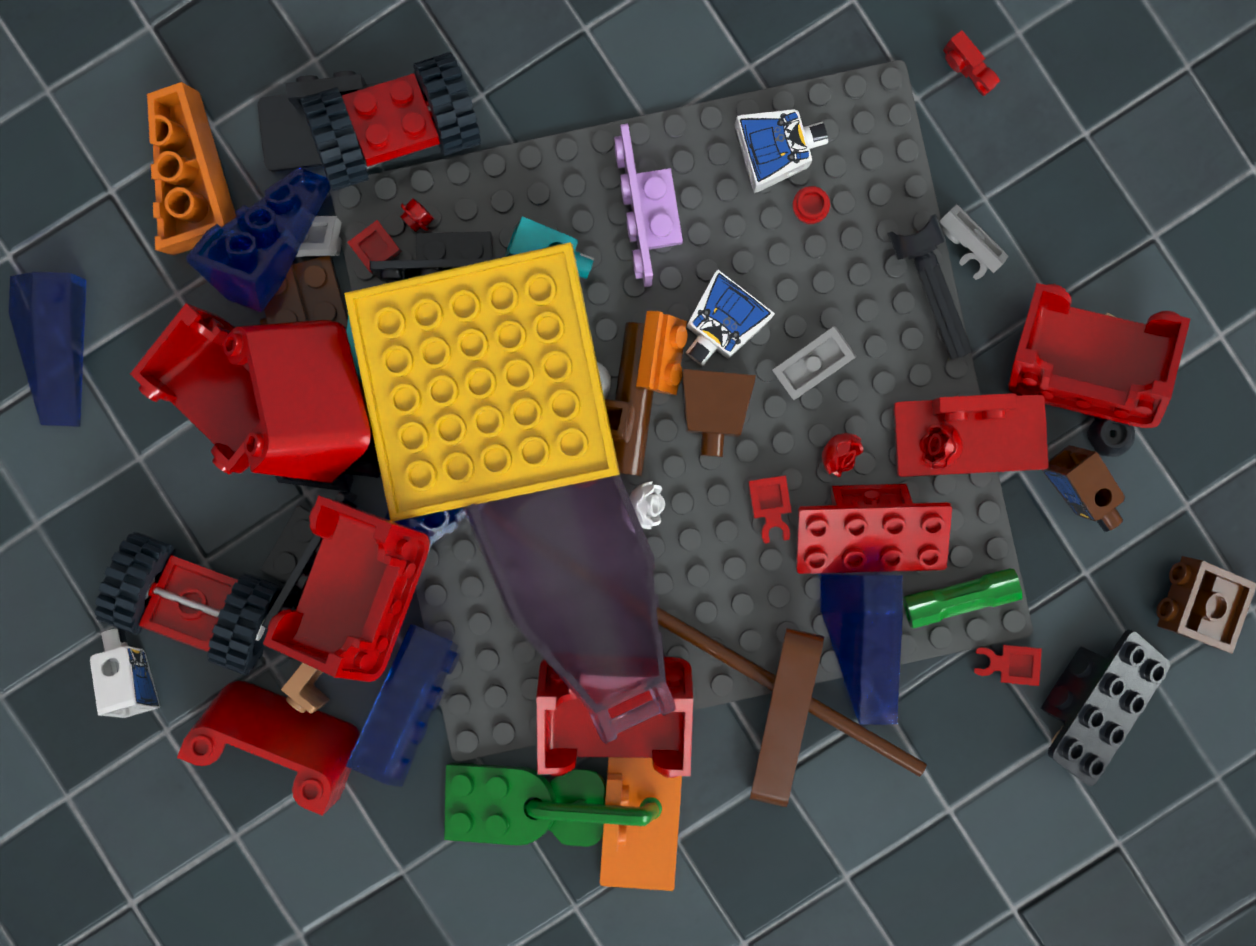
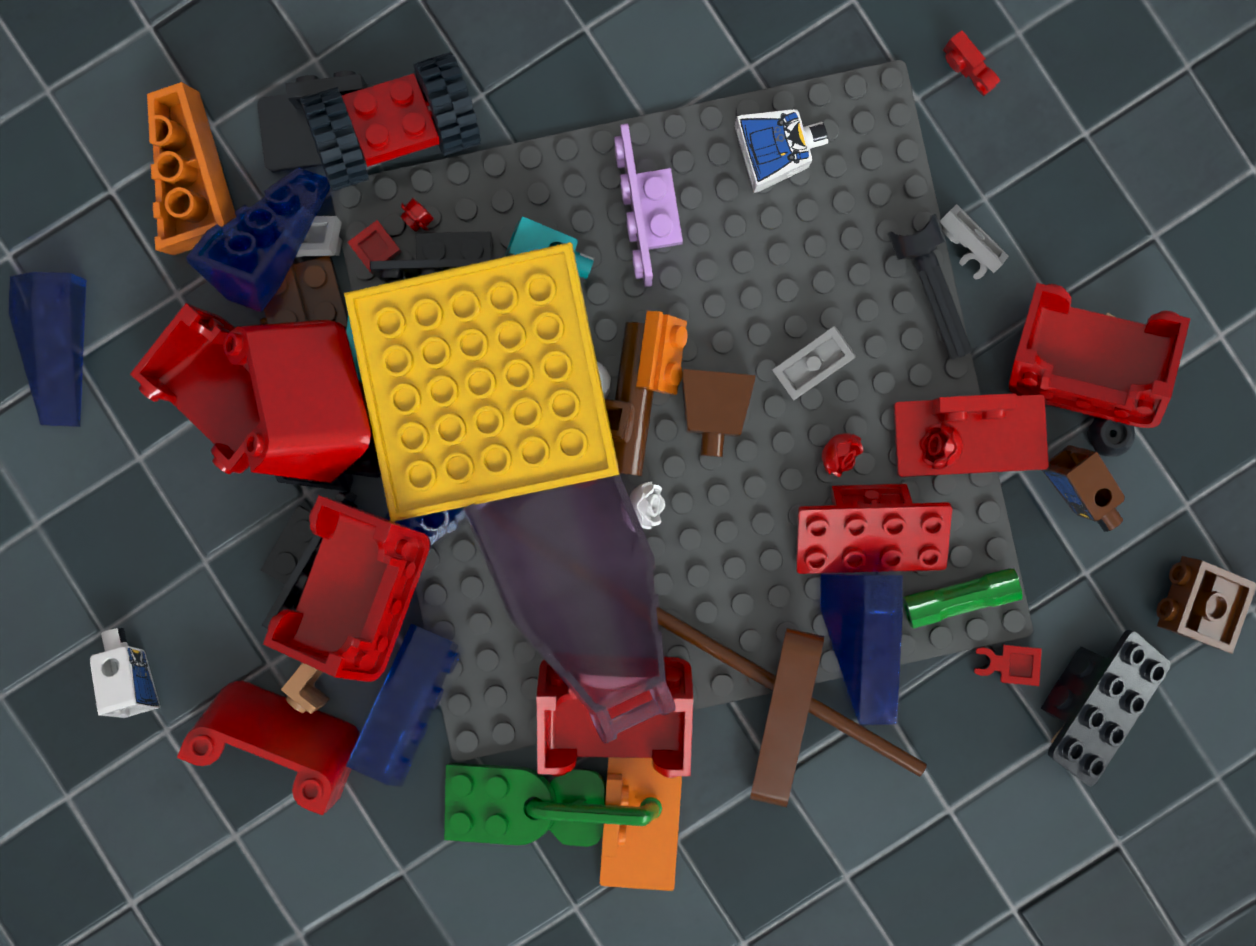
black plate [95,532,283,676] -> none
torso [685,270,775,366] -> none
red plate [747,475,792,544] -> none
red plate [792,186,830,224] -> none

